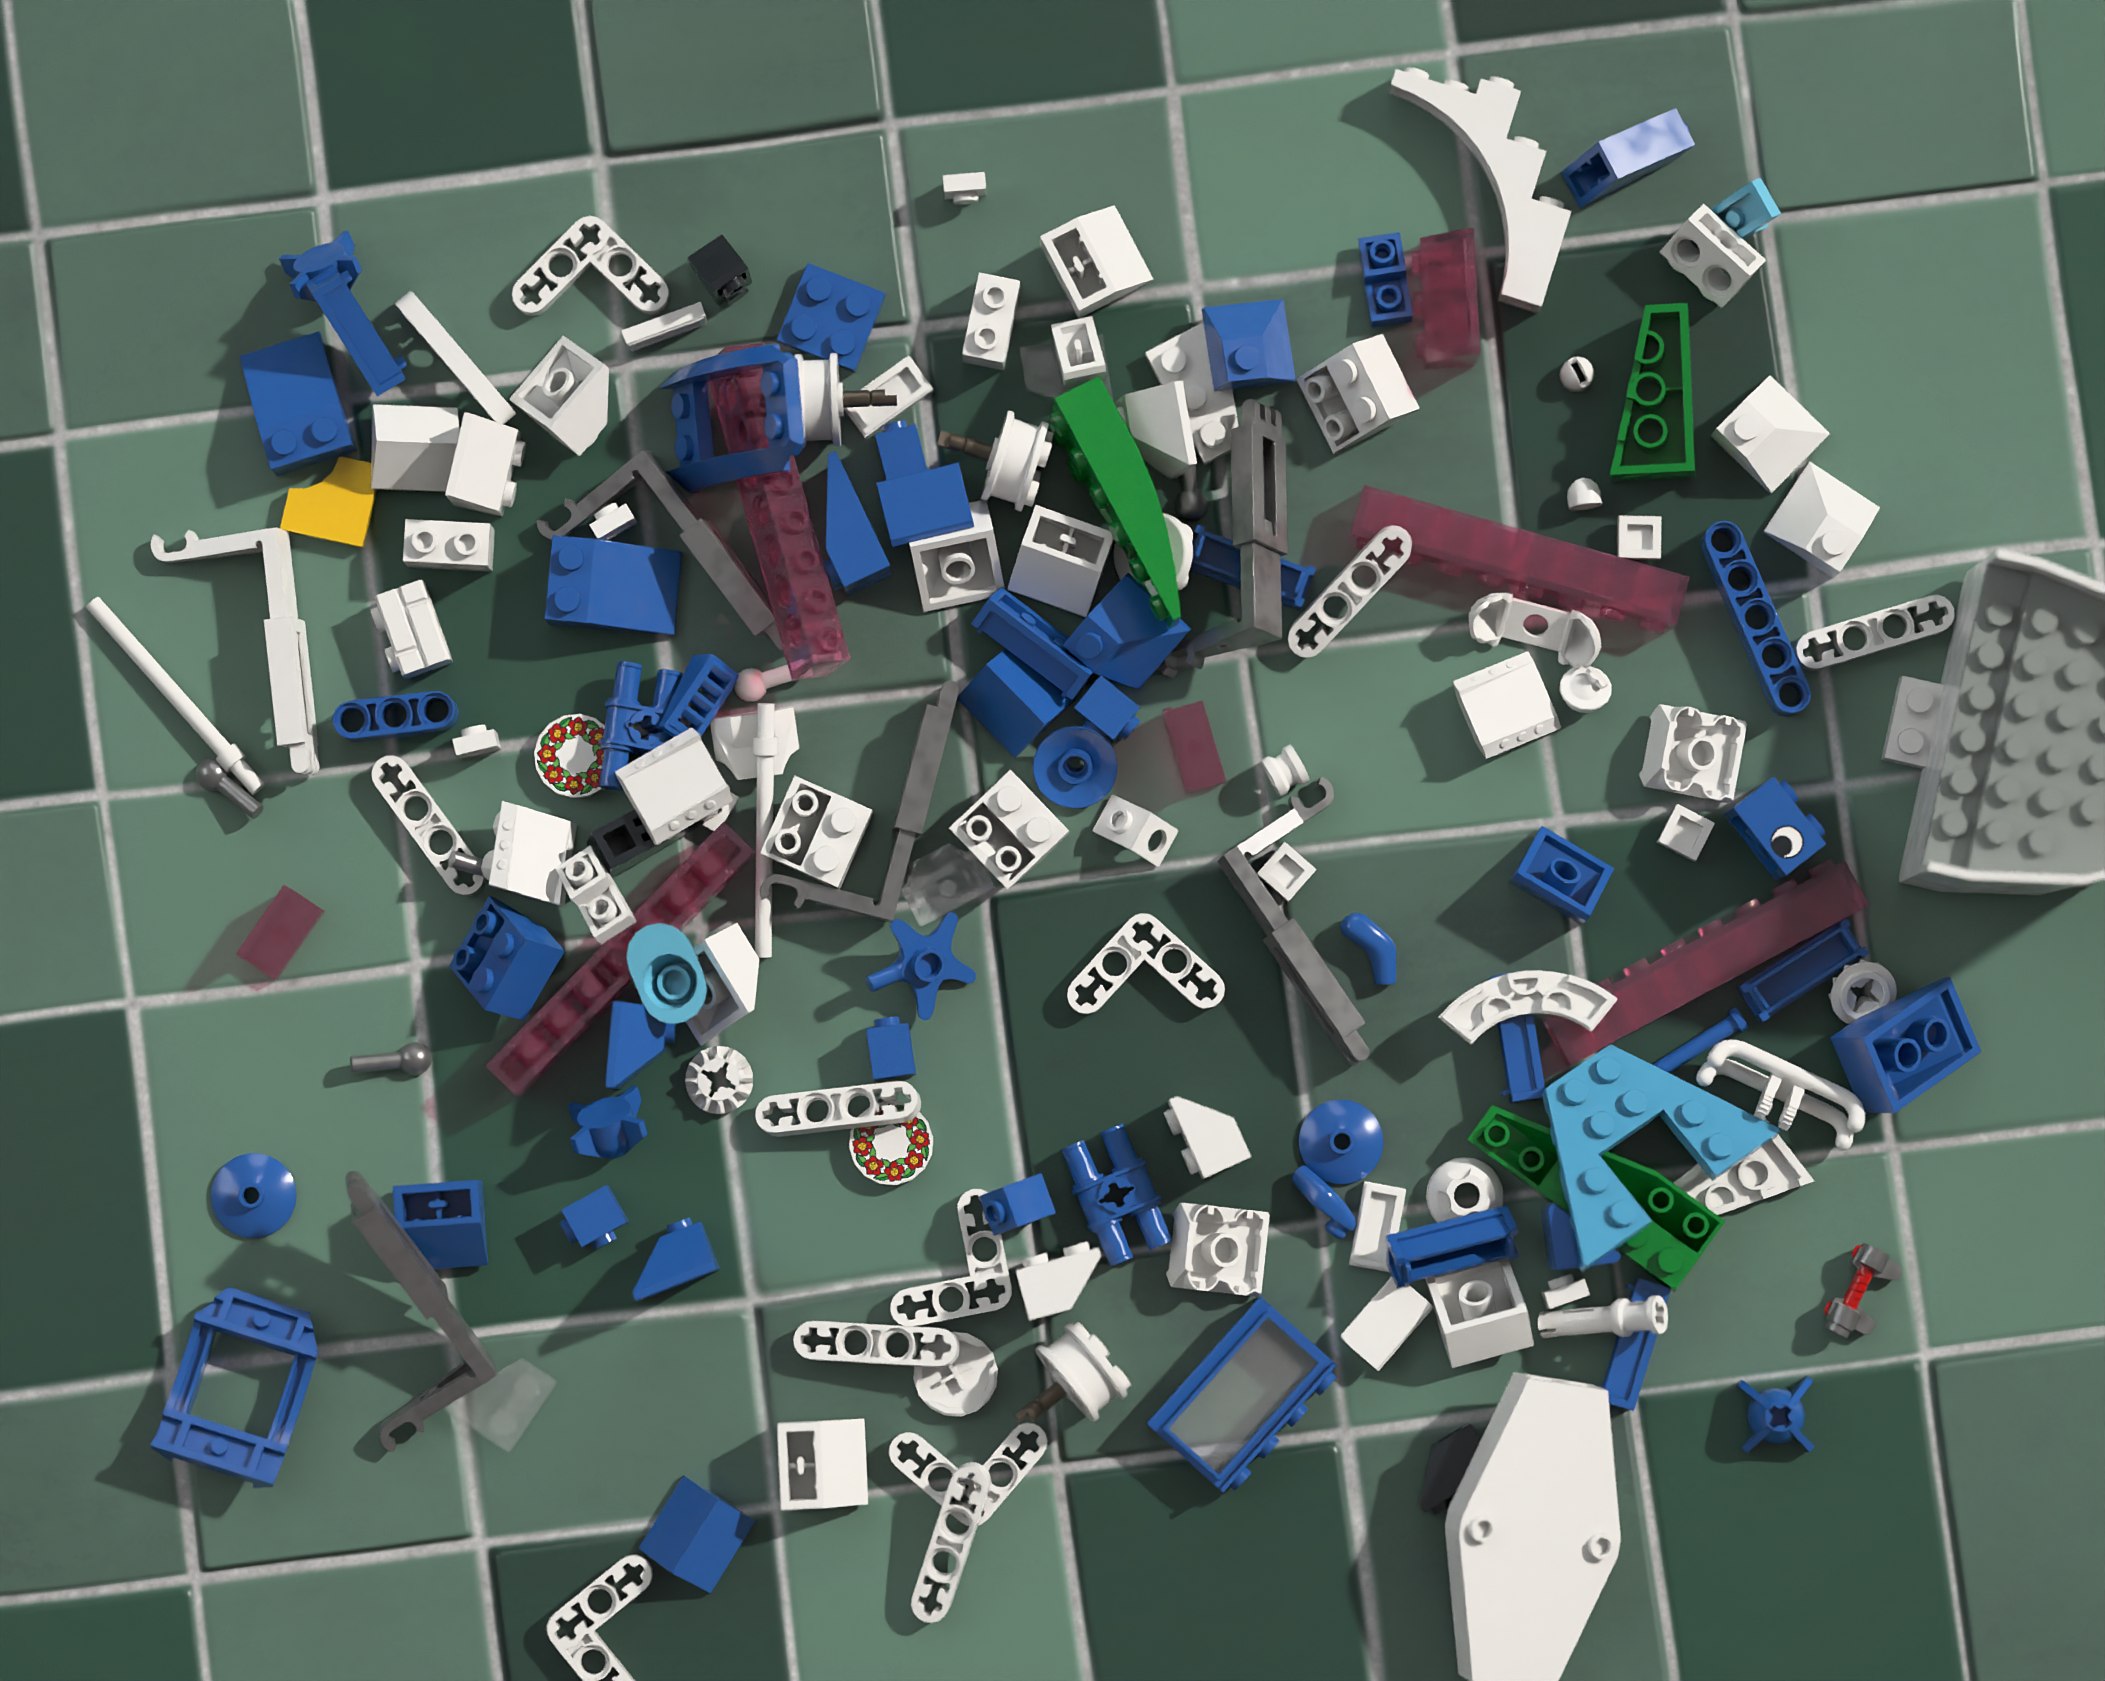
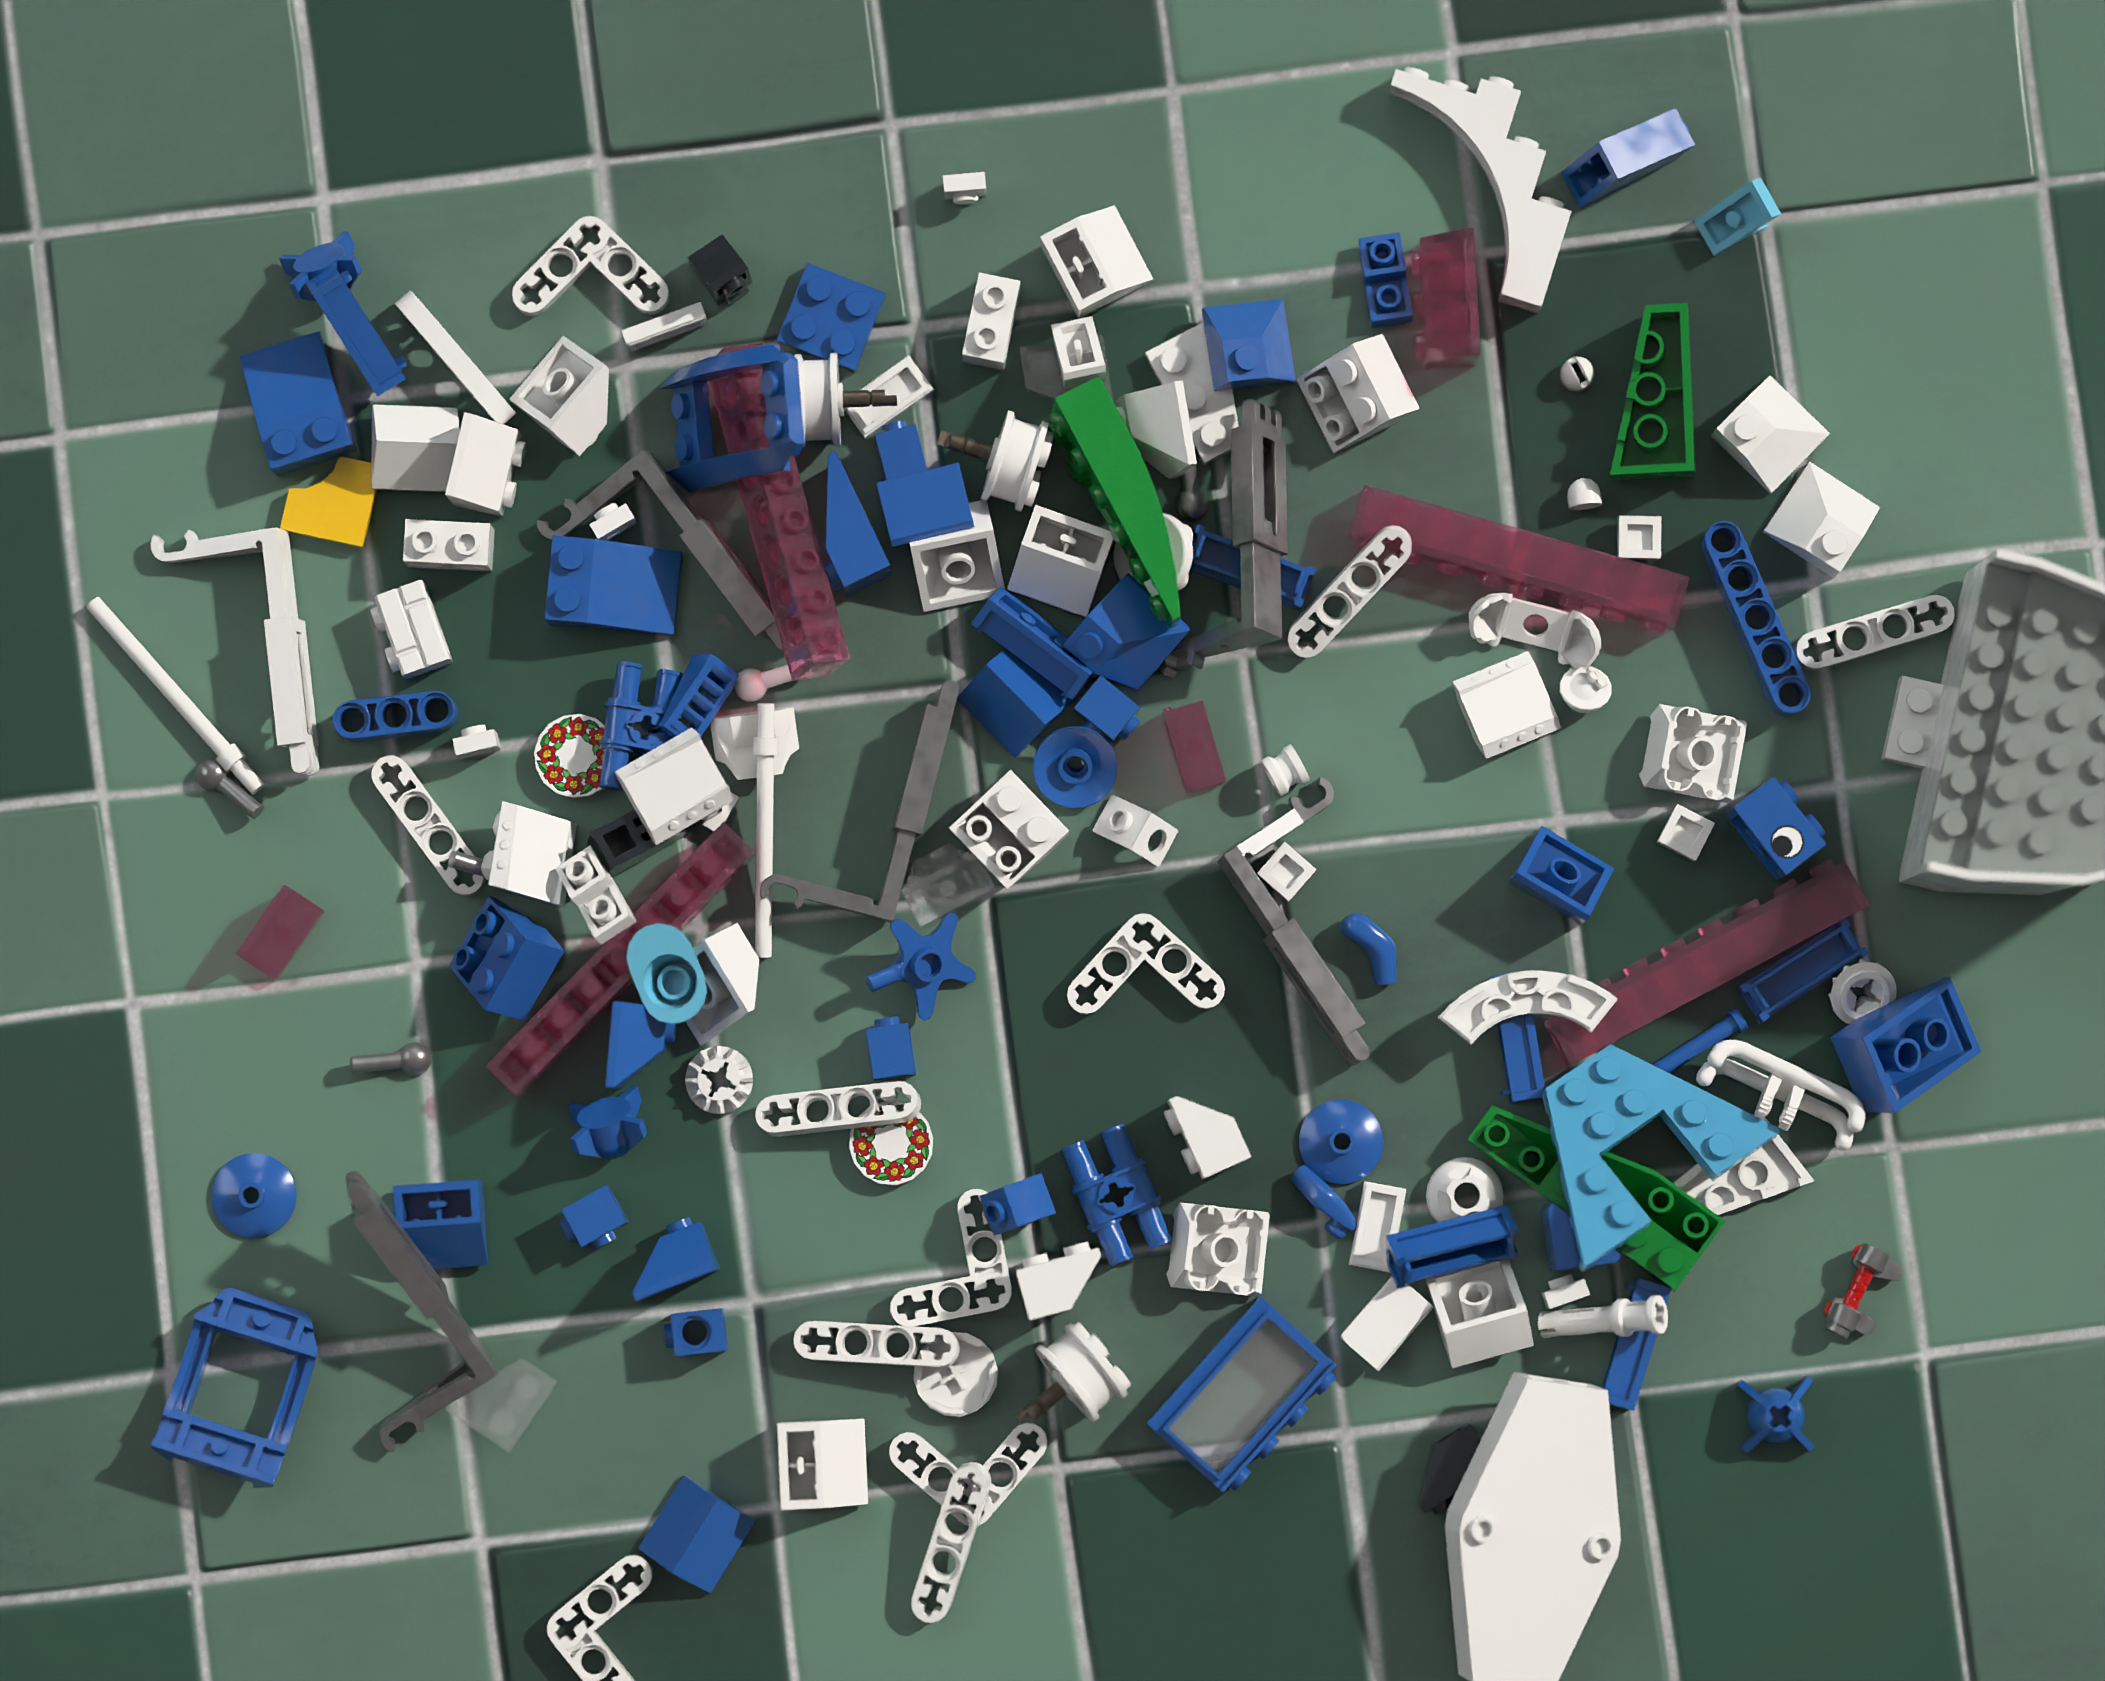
white slope [760,776,874,890] -> none
white brick [1660,204,1766,308] -> none
none -> blue brick [664,1308,728,1356]

